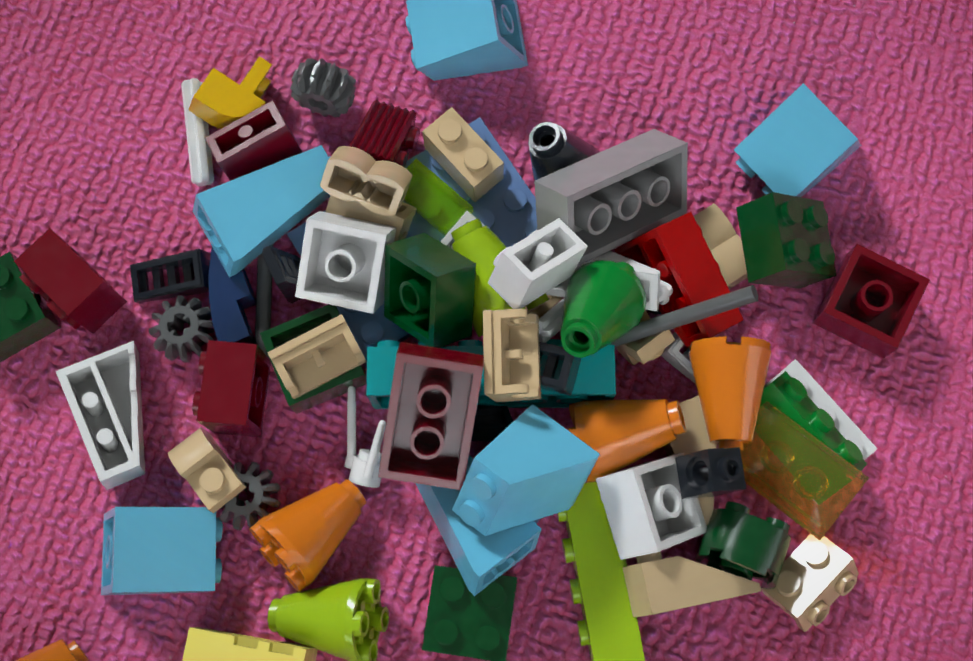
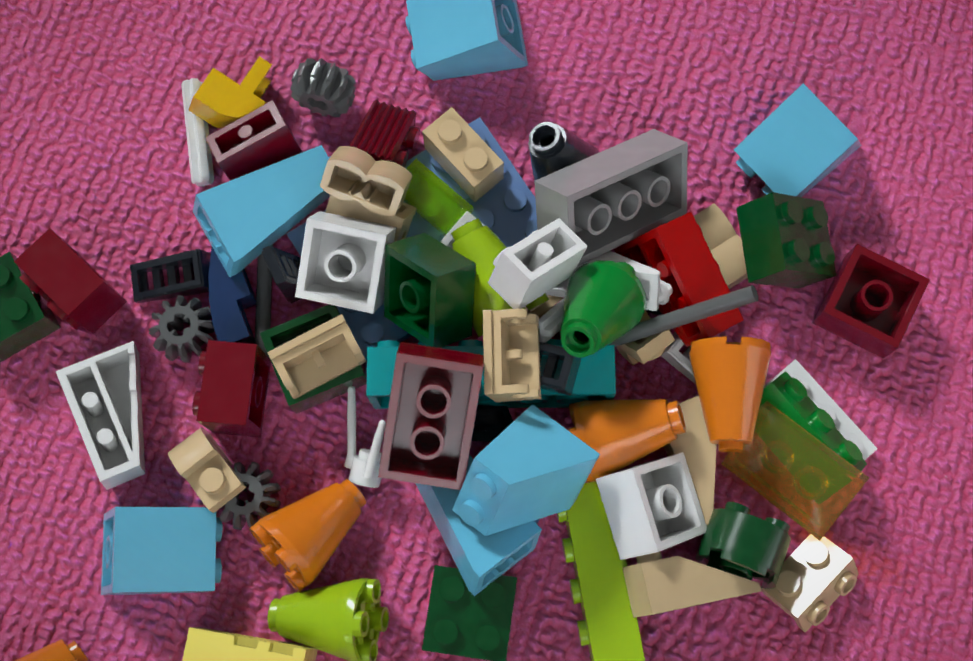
black brick [675,447,747,499] -> none

